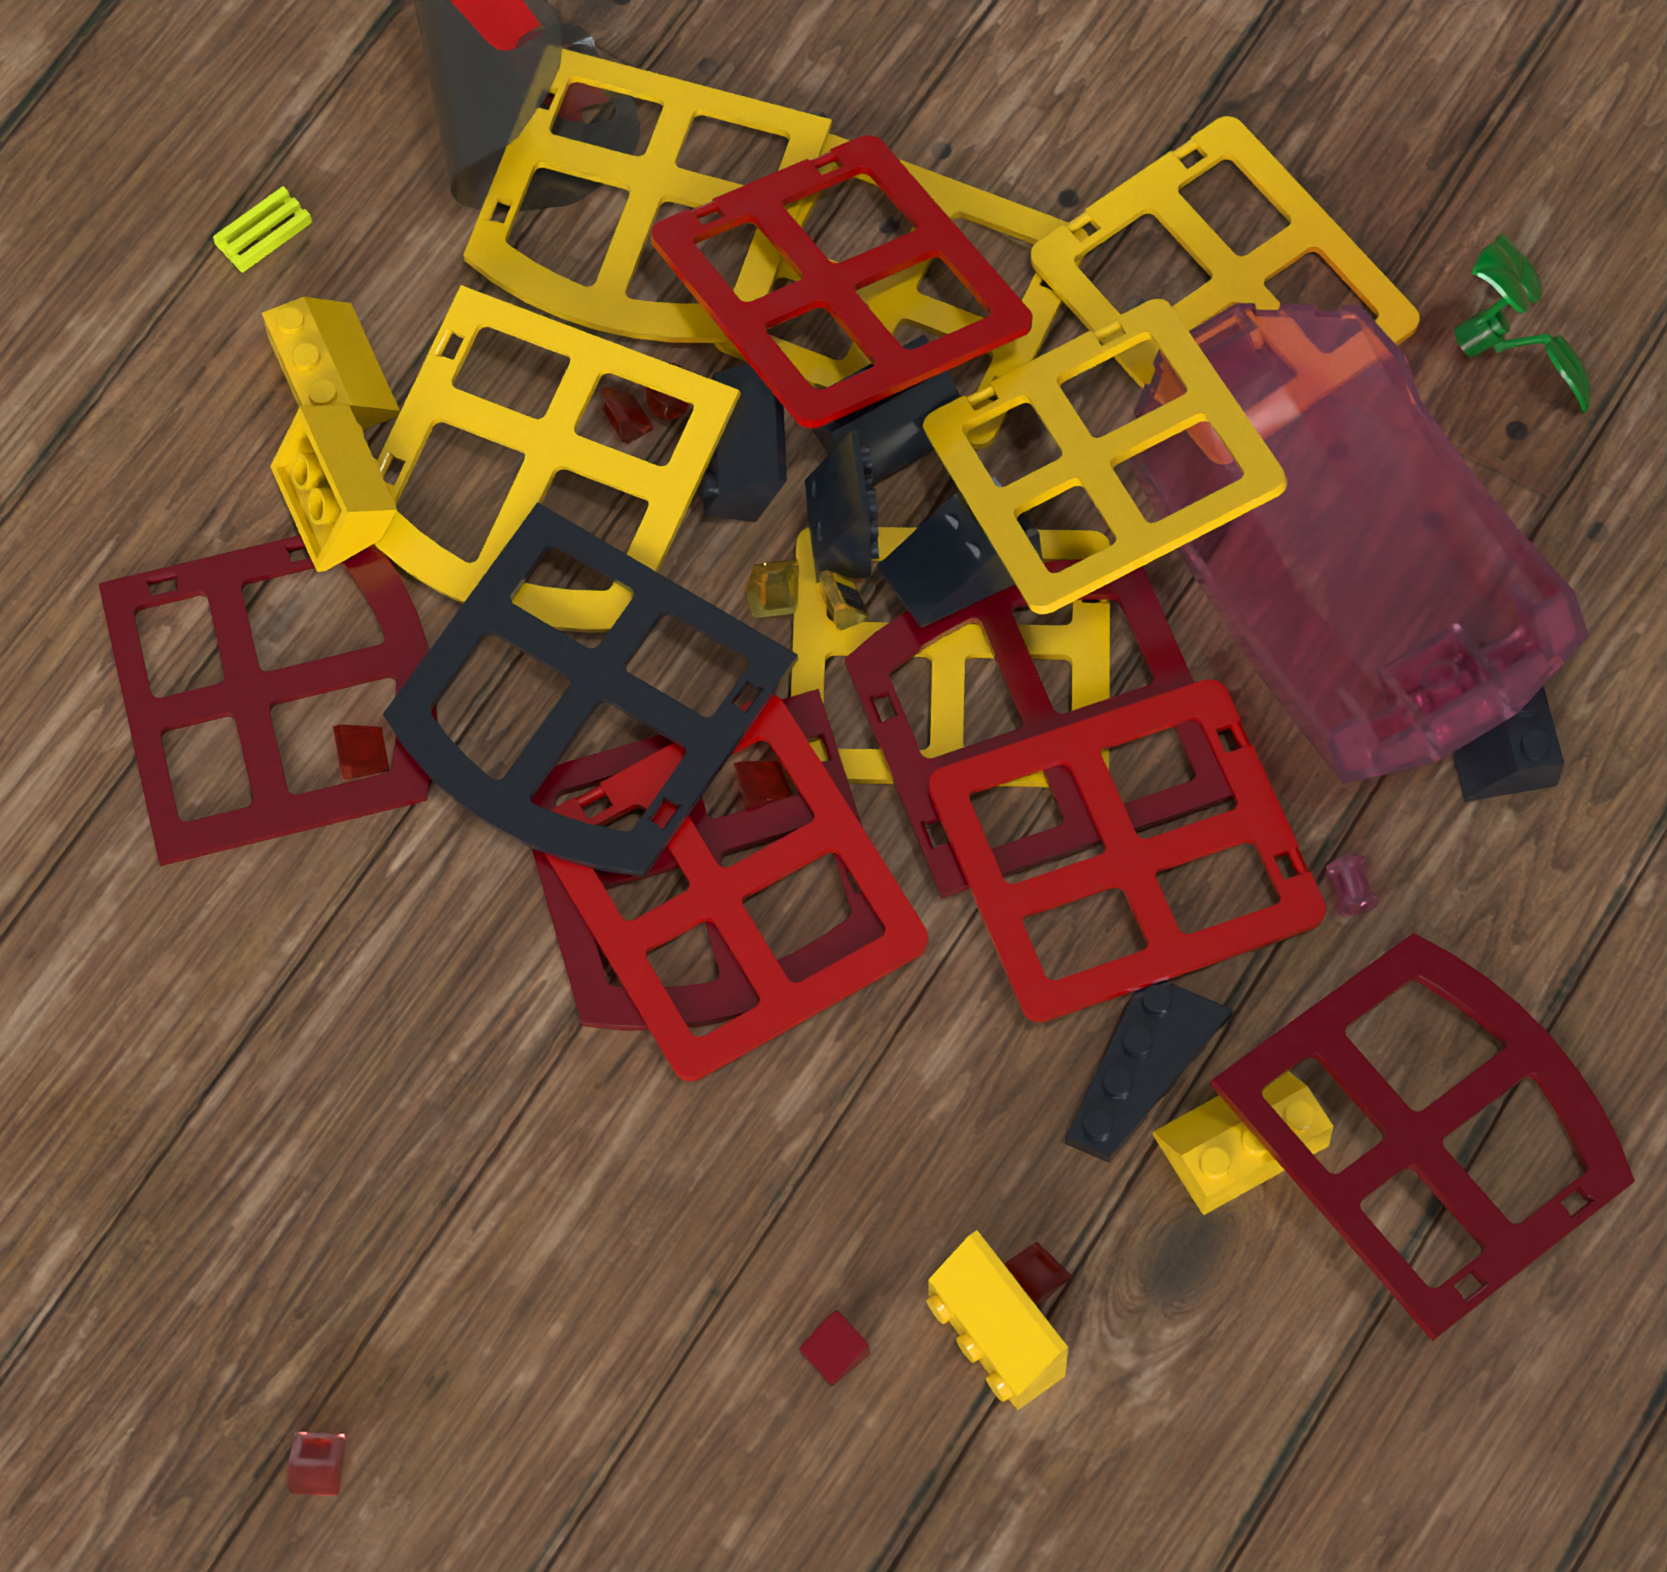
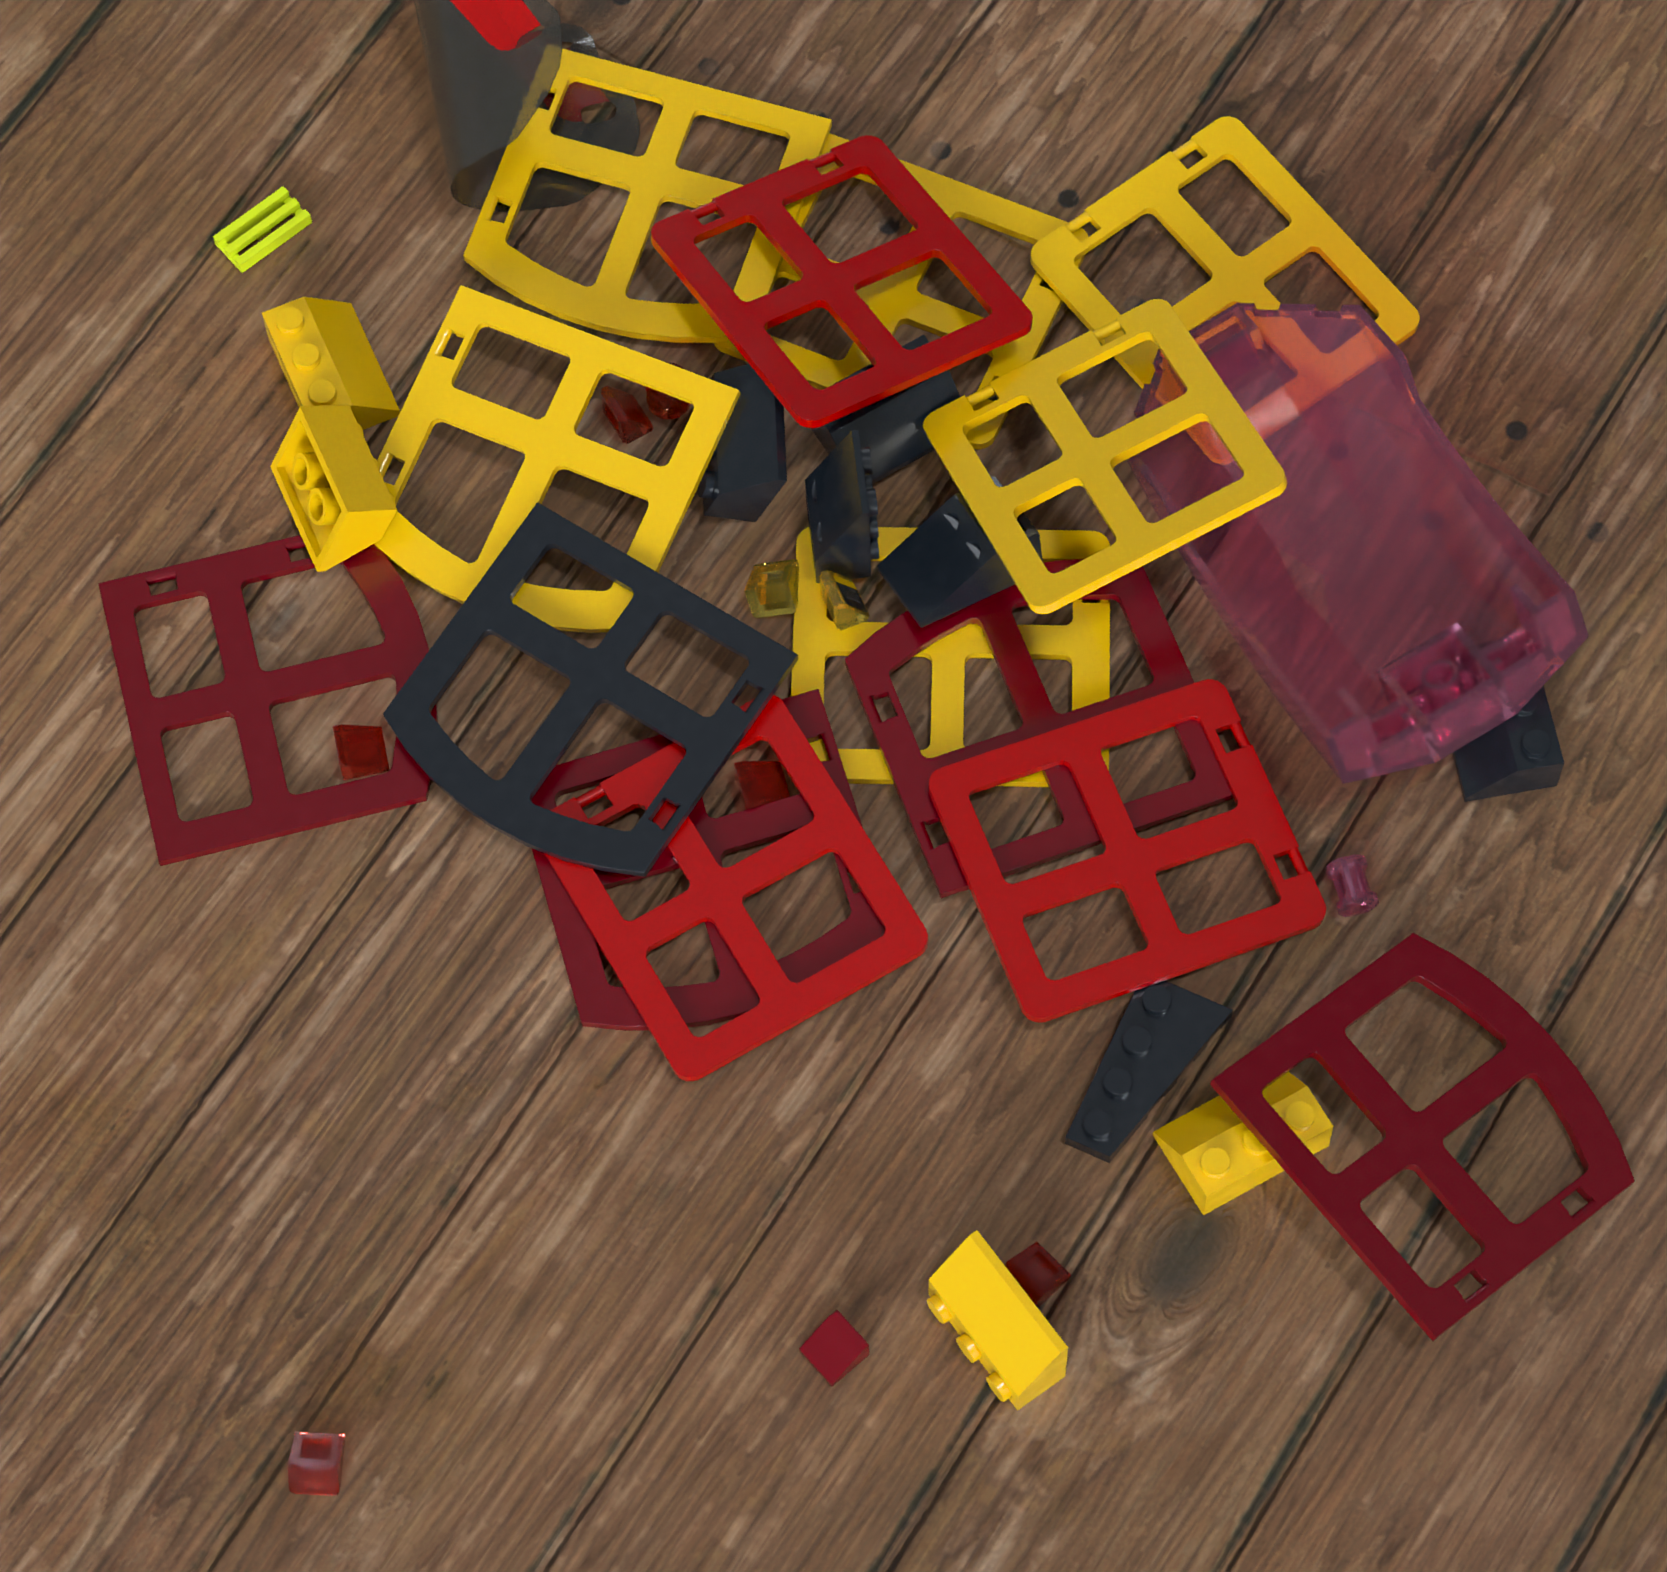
green plant [1454,234,1590,414] -> none

